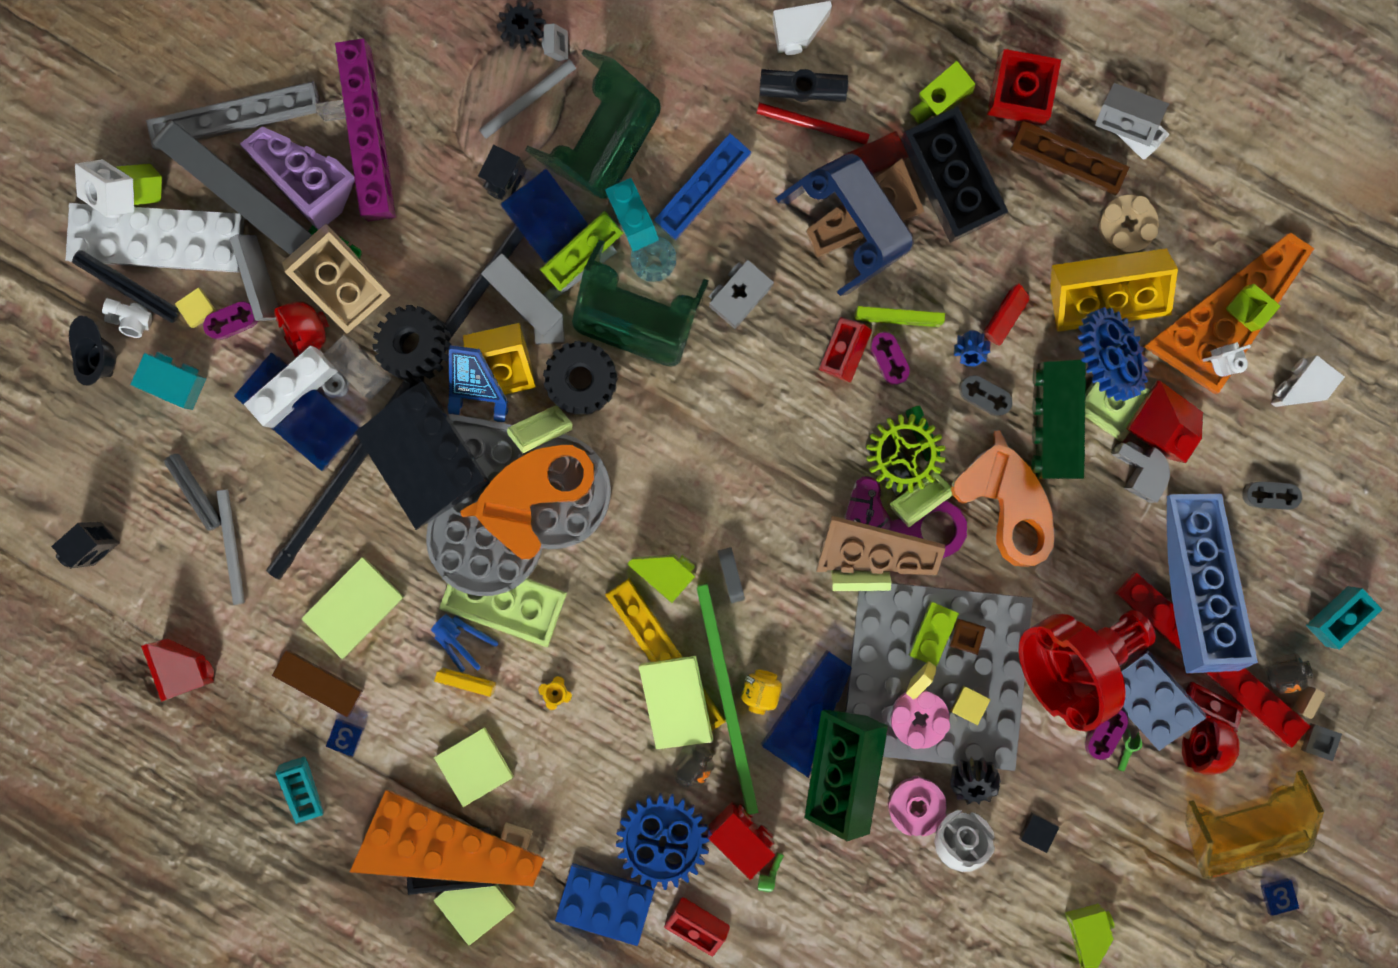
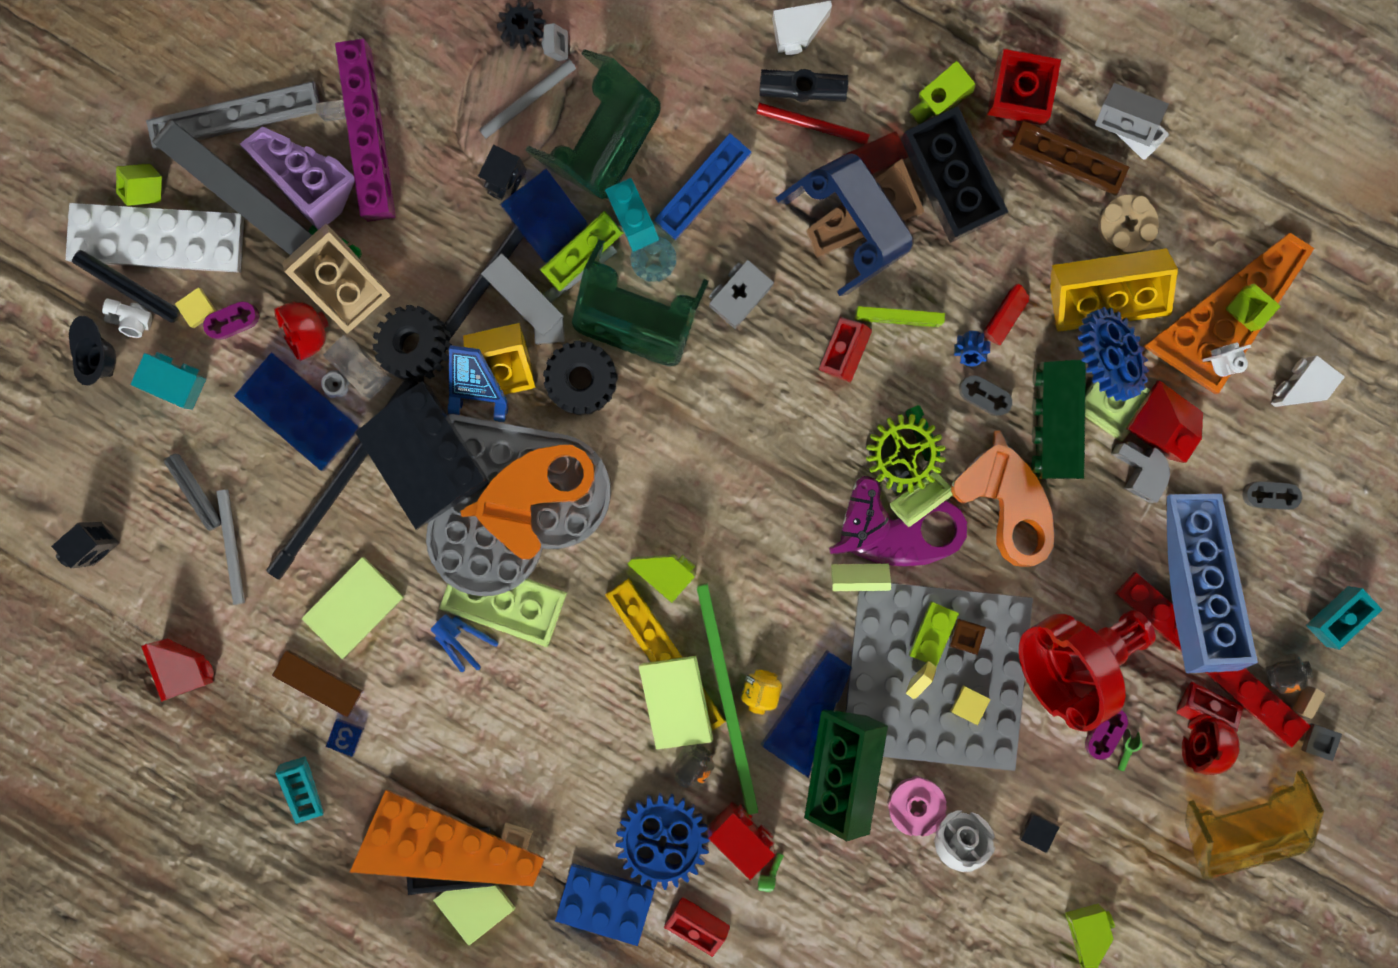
white brick [75,159,134,218] -> none
light grey tile [230,234,279,321] -> none
white arch [244,346,338,428] -> none
yellow tile [434,667,497,697] -> none
yellowish green tile [434,727,514,807] -> none
yellowish green tile [507,405,573,453] -> none
yellow plate [538,676,572,710] -> none
dark grey beam [718,547,745,604] -> none
medium nougat wing [816,516,946,575] -> none
magenta beam [870,332,910,385] -> none
bright pink plate [890,690,950,749] -> none
black gear [950,756,1001,806] -> none
sand blue plate [1120,649,1206,751] -> none
clear blue tile [1260,878,1299,916] -> none

